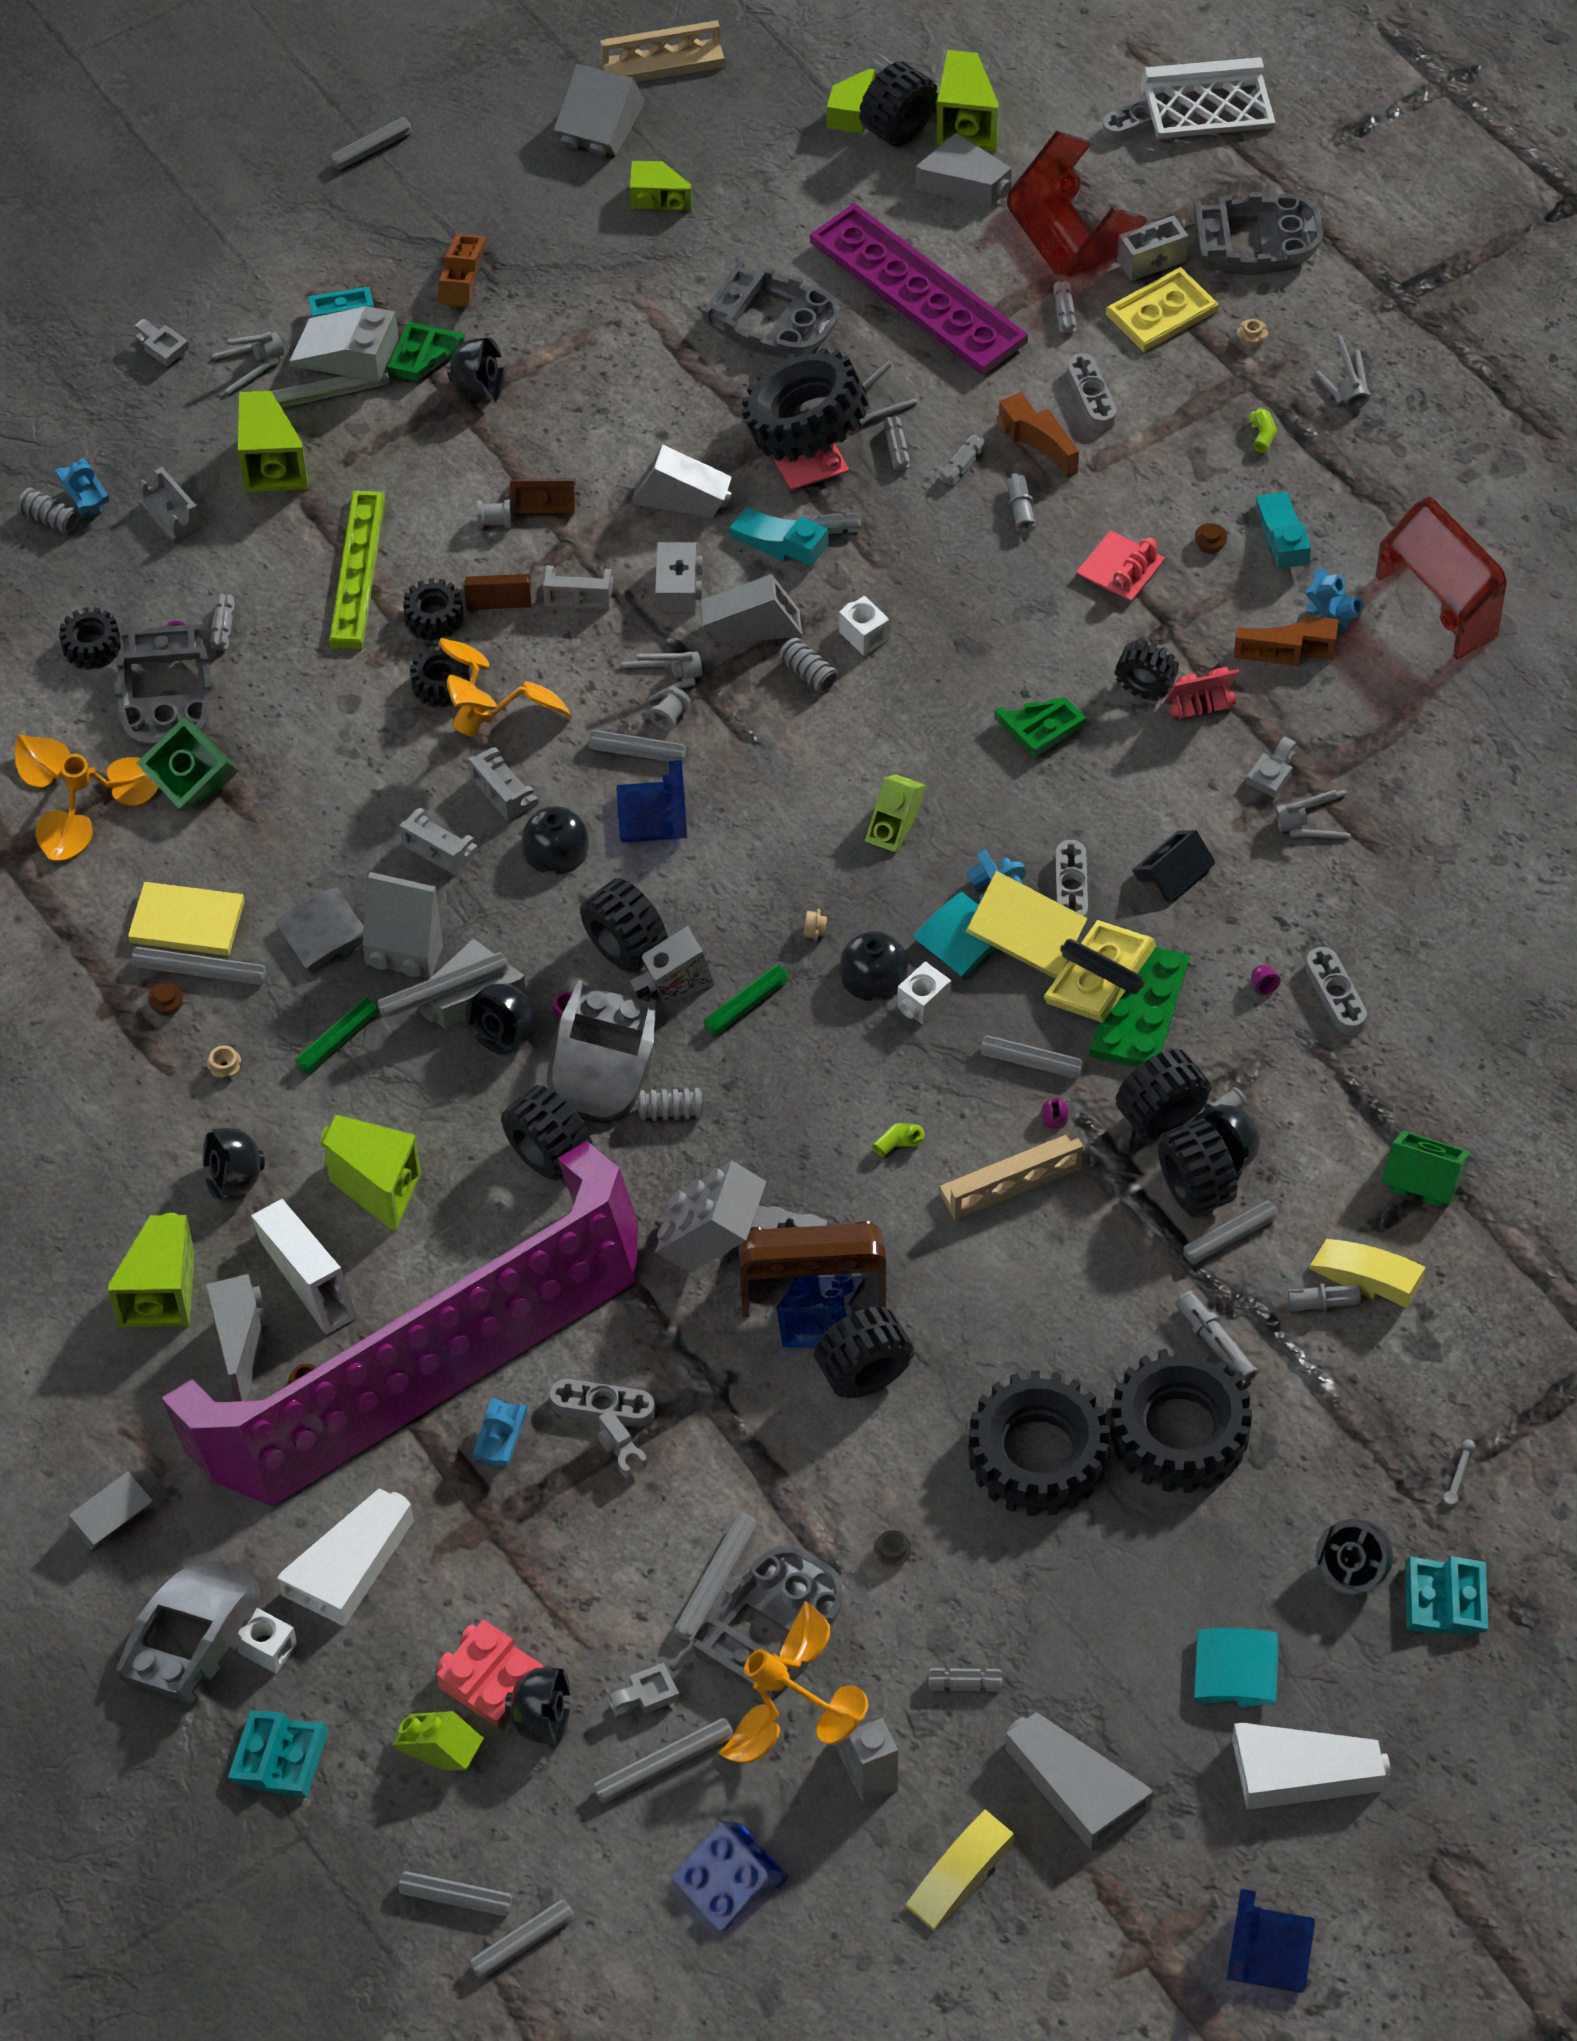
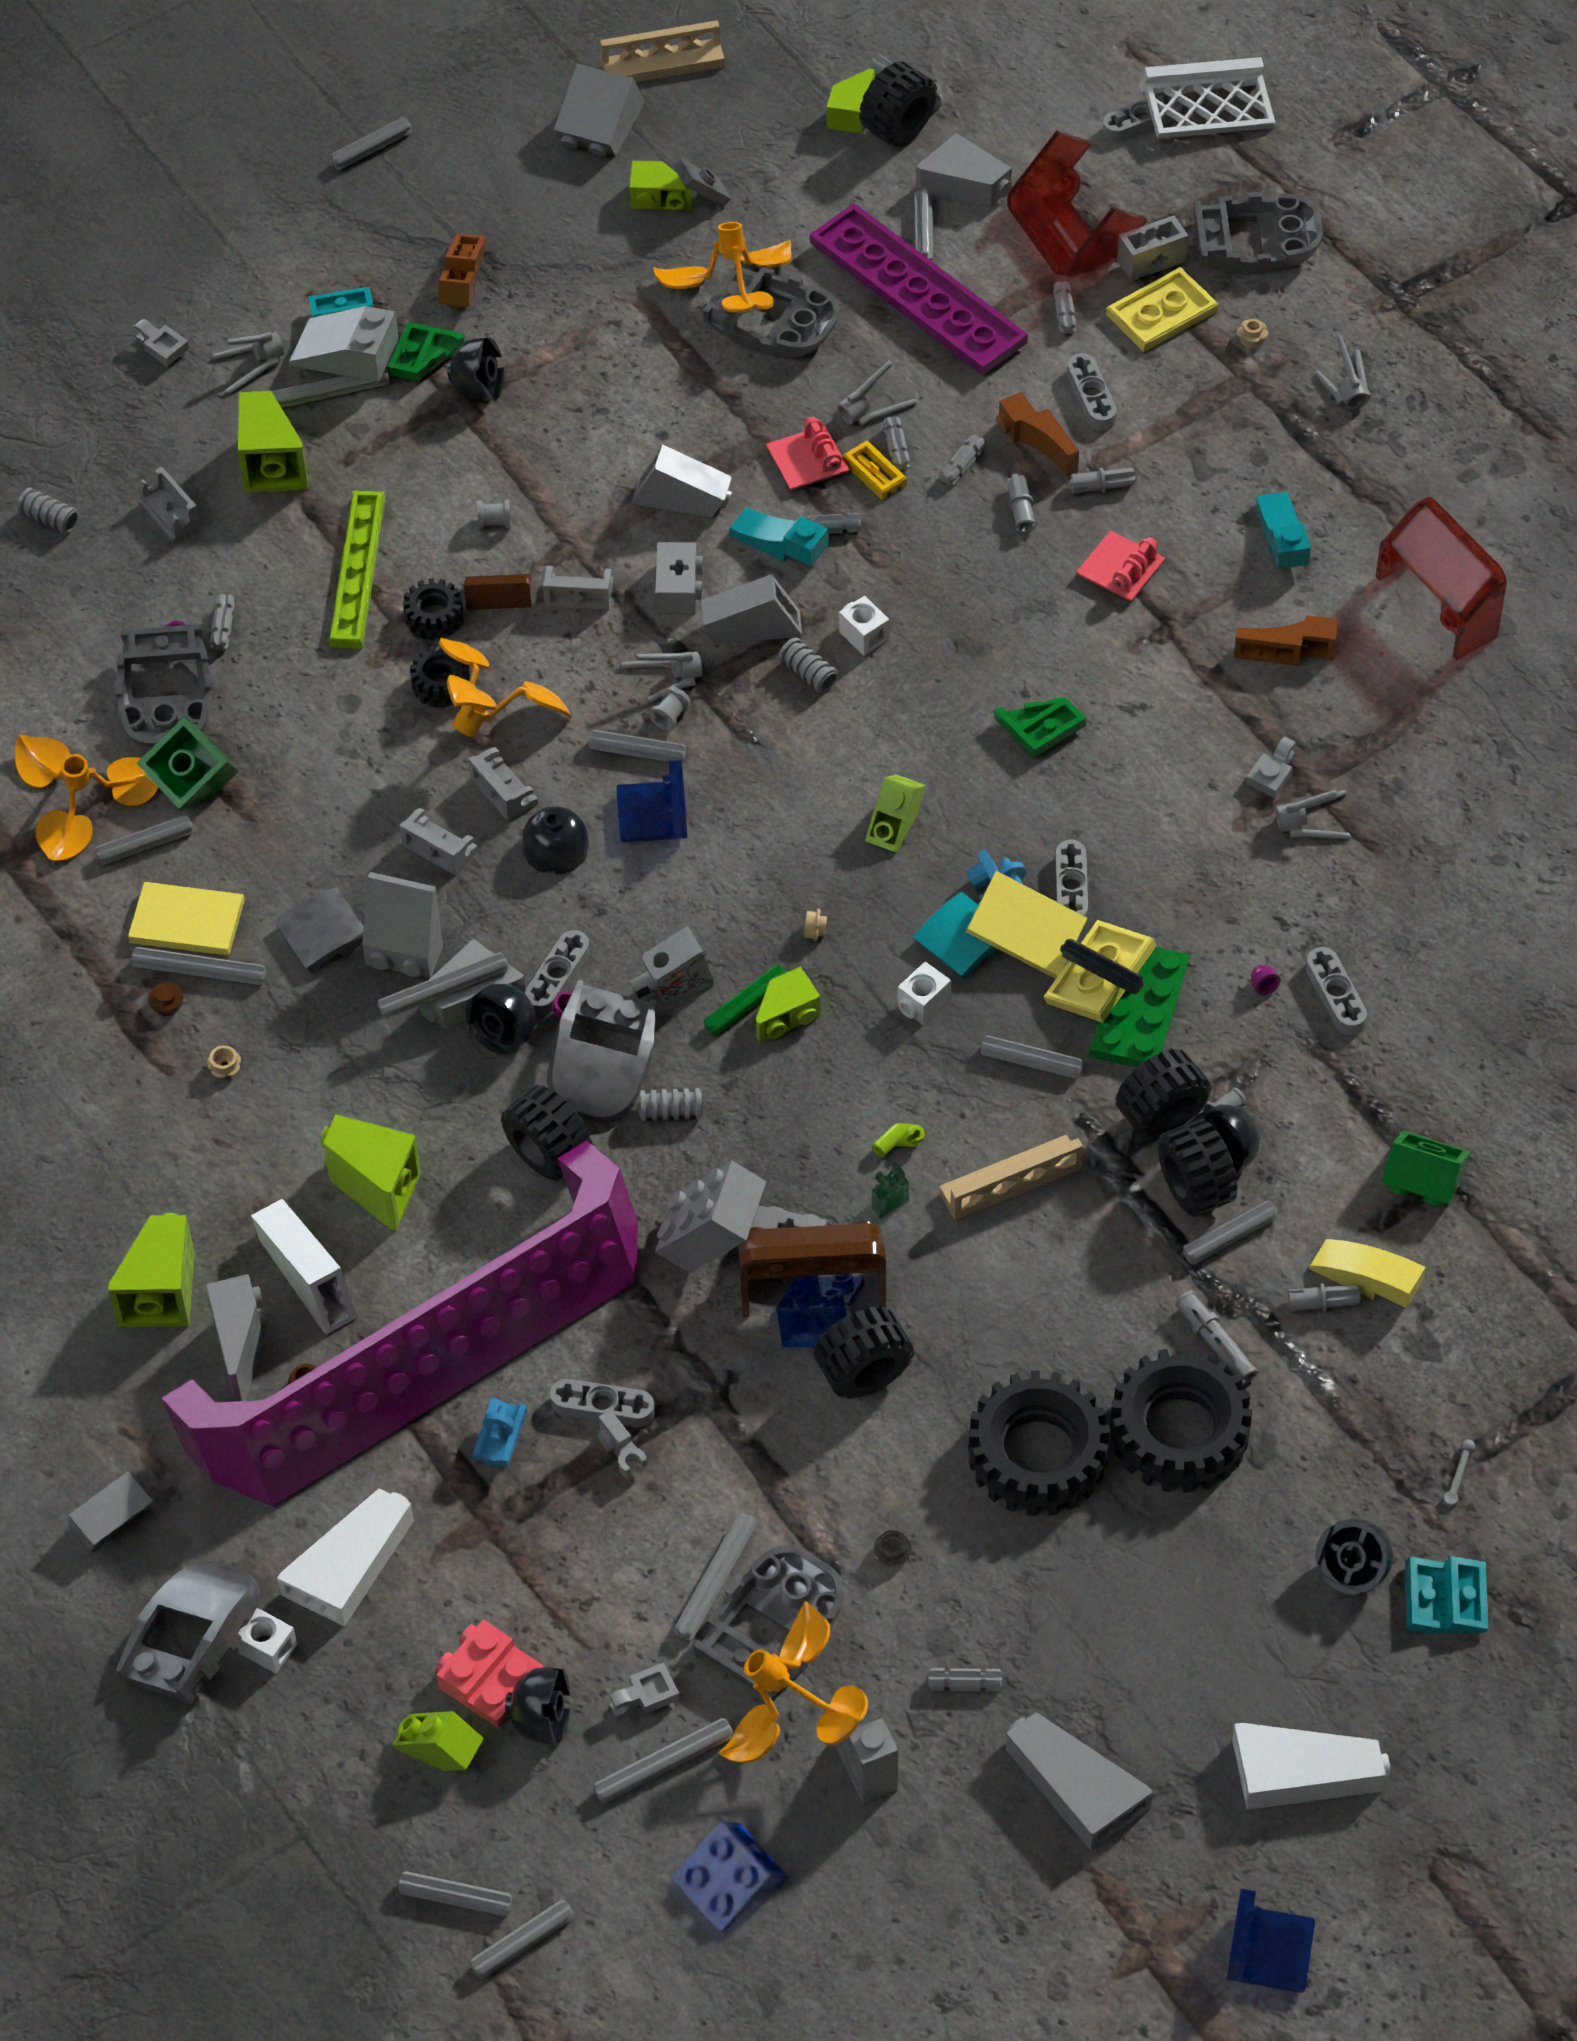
dark azure hips [55,458,110,519] -> none
black tyre [59,607,121,669] -> none
black cylinder [203,1128,265,1199] -> none
teal slope [228,1710,329,1798] -> none
green axle [295,997,377,1074] -> none
reddish brown panel [510,478,576,514] -> none
black tyre [580,878,668,972] -> none
black tyre [741,348,869,462] -> none
black cylinder [840,931,908,1001] -> none
light yellow slope [906,1809,1014,1932] -> none
lime slope [937,50,999,152] -> none
magenta hinge [1041,1098,1069,1129] -> none
black tyre [1114,640,1179,700] -> none
black panel [1132,830,1215,901] -> none
coral hinge [1164,667,1239,720] -> none
teal slope [1194,1628,1279,1707] -> none
reddish brown plate [1195,523,1227,554] -> none
lime arm [1249,408,1277,453] -> none
dark azure hips [1305,568,1364,632] -> none
none -> light grey axle [95,815,193,865]
none -> light grey beam [525,930,590,1016]
none -> light orange plant [653,222,792,313]
none -> flat silver plate [674,158,731,206]
none -> lime slope [756,966,821,1043]
none -> yellow tile [842,440,907,500]
none -> clear green plate [872,1162,909,1218]
none -> light grey axle [914,188,933,261]
none -> light grey axle [1070,468,1136,495]

